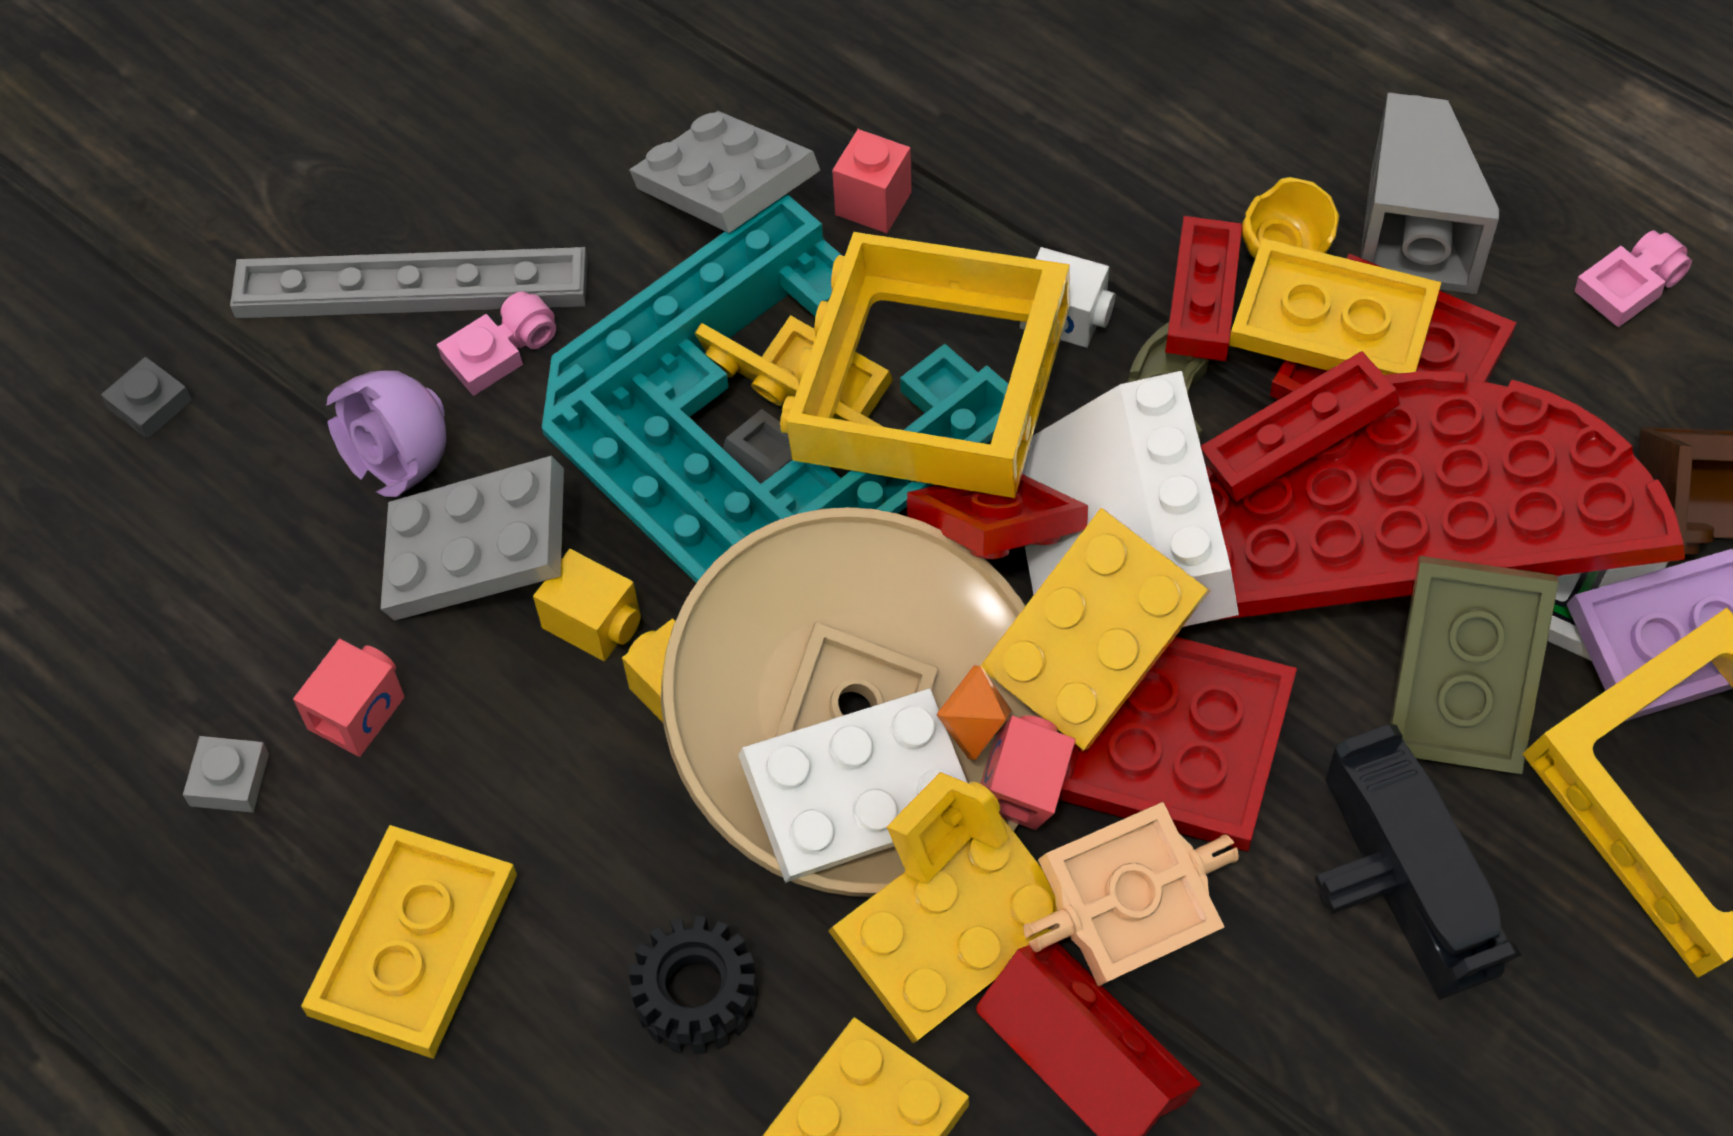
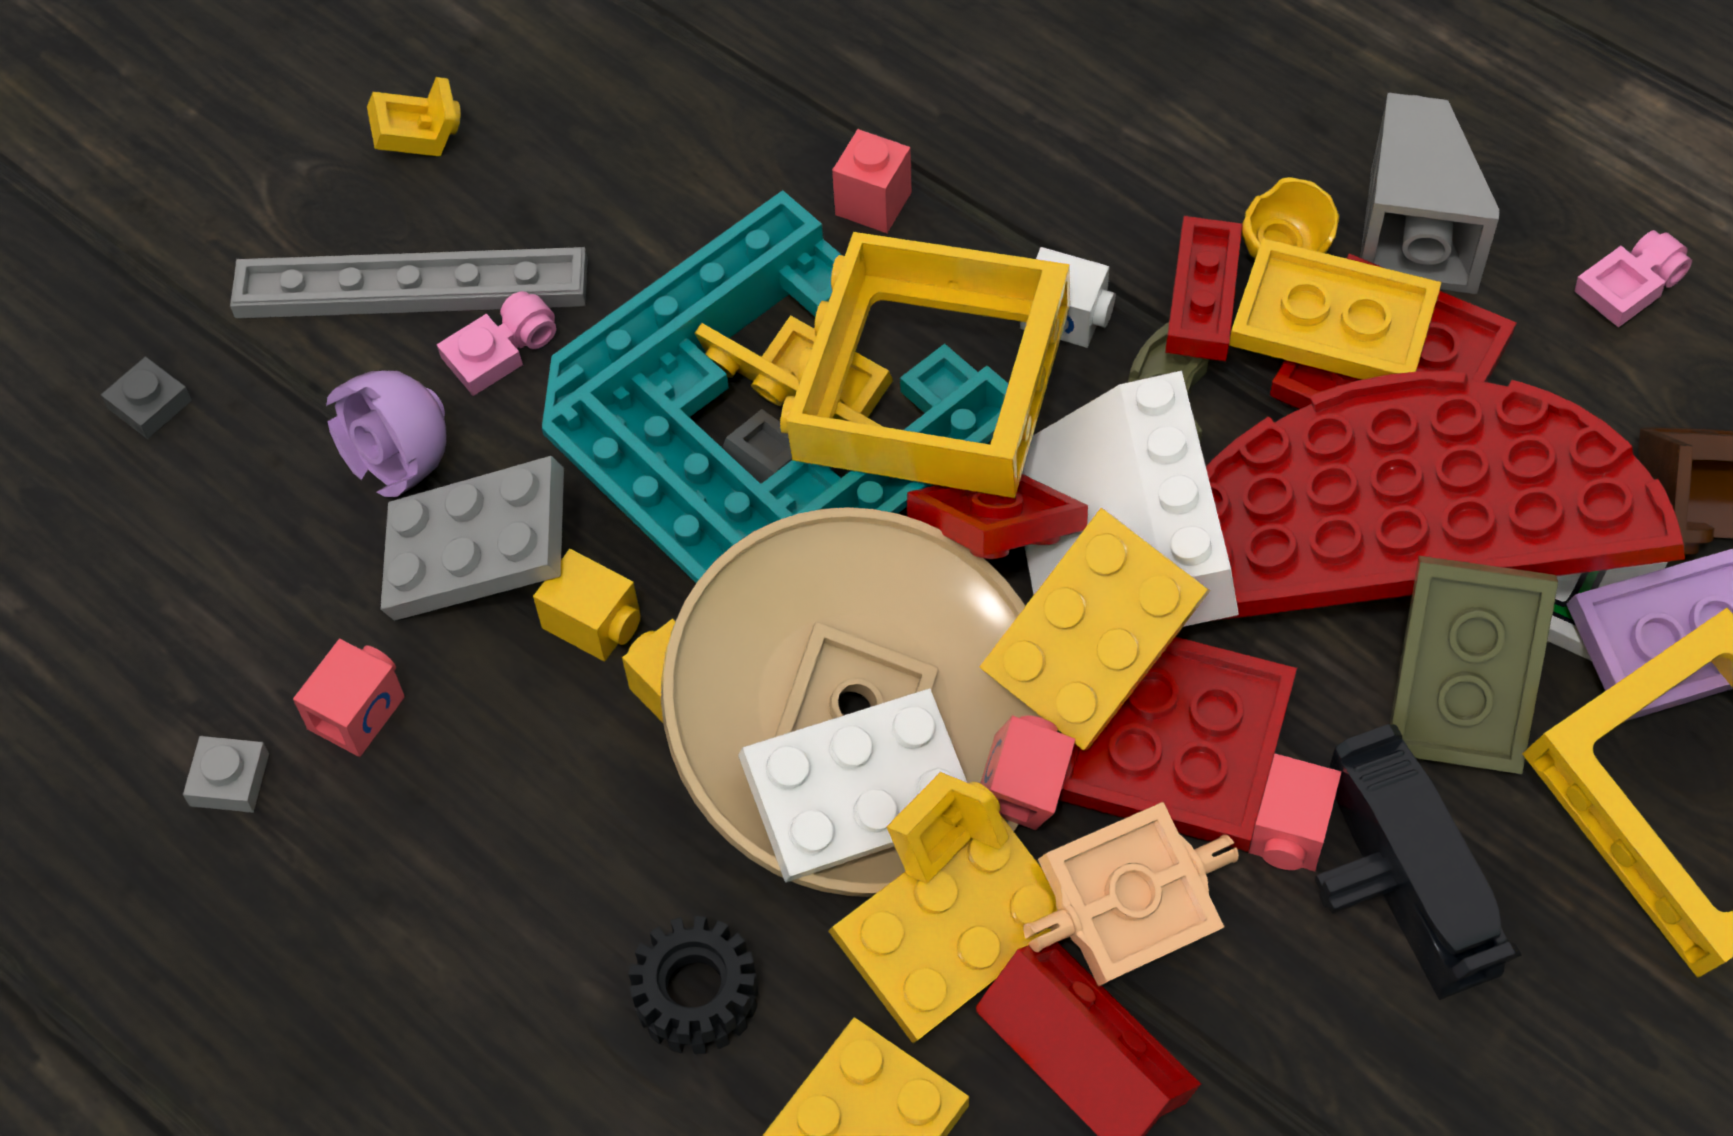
yellow plate [301,825,517,1059] -> none
light grey plate [629,111,820,233] -> none
orange slope [936,665,1012,760] -> none
red plate [1201,351,1400,502] -> none
none -> yellow bracket [367,77,461,156]
none -> coral brick [1249,754,1342,871]

